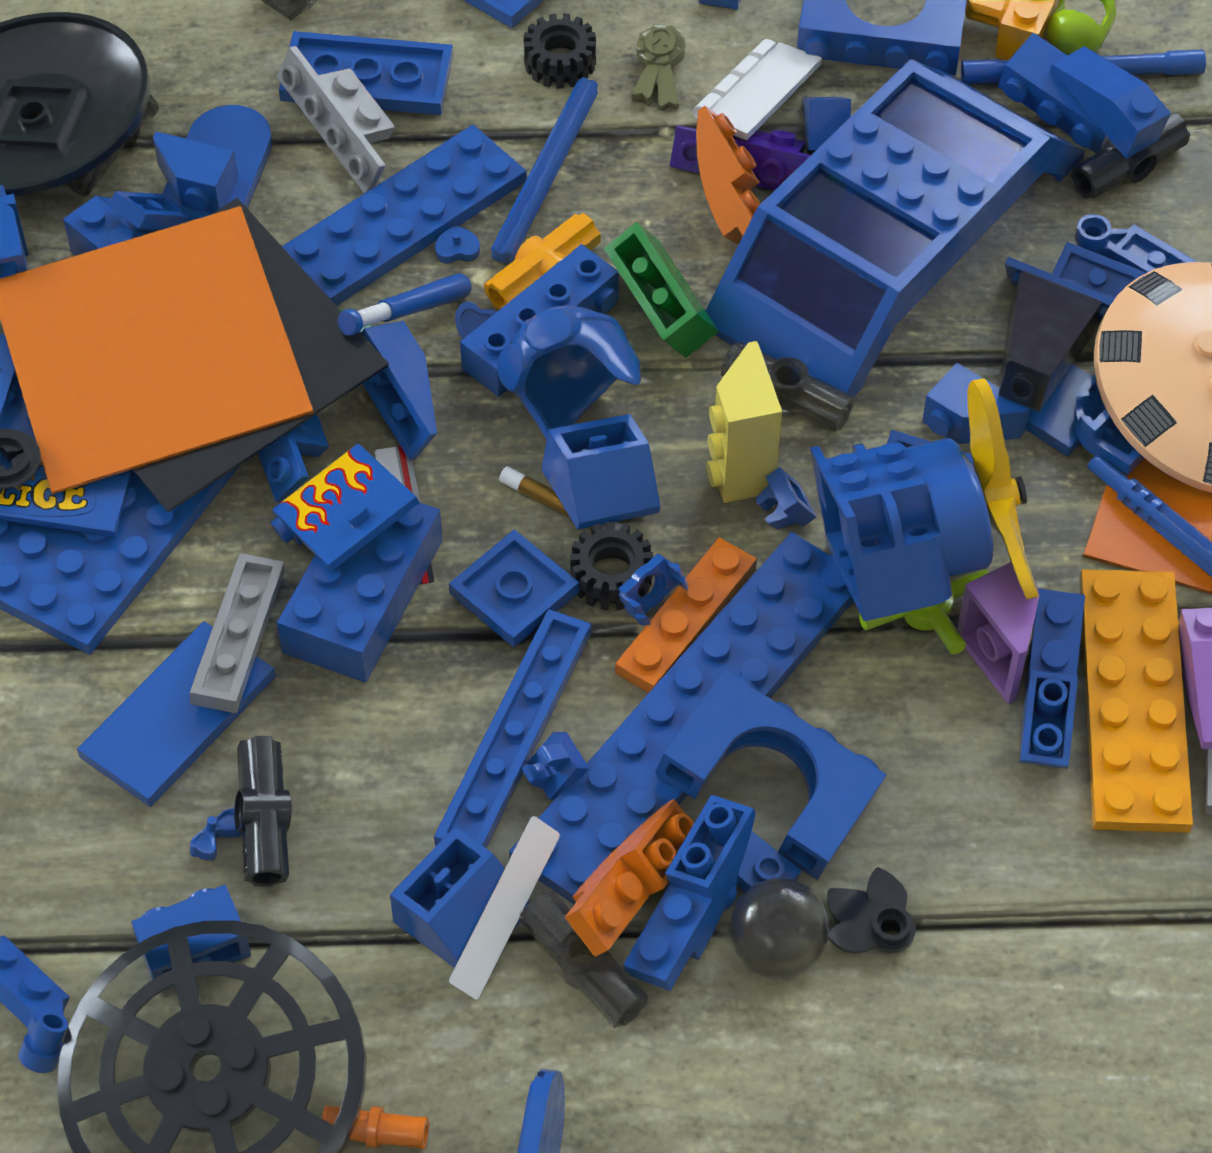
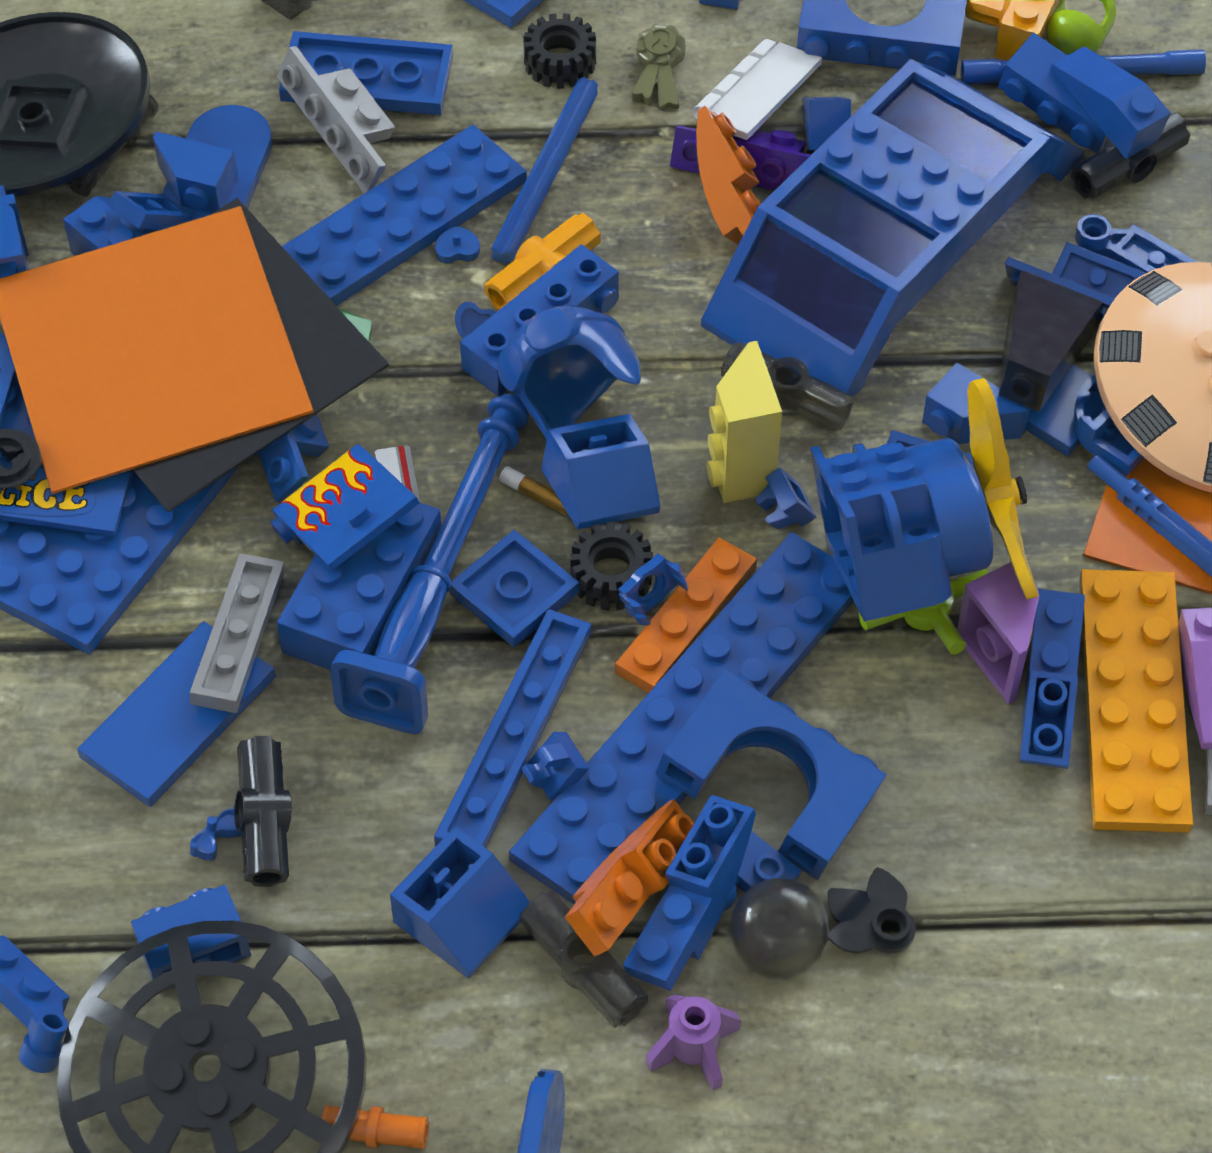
blue piece [338,273,472,336] -> none
blue slope [361,321,437,460] -> none
white sticker [449,816,560,1000] -> none
green brick [604,222,719,358] -> none
none -> blue piece [330,394,529,734]
none -> medium lavender brick [646,994,741,1090]

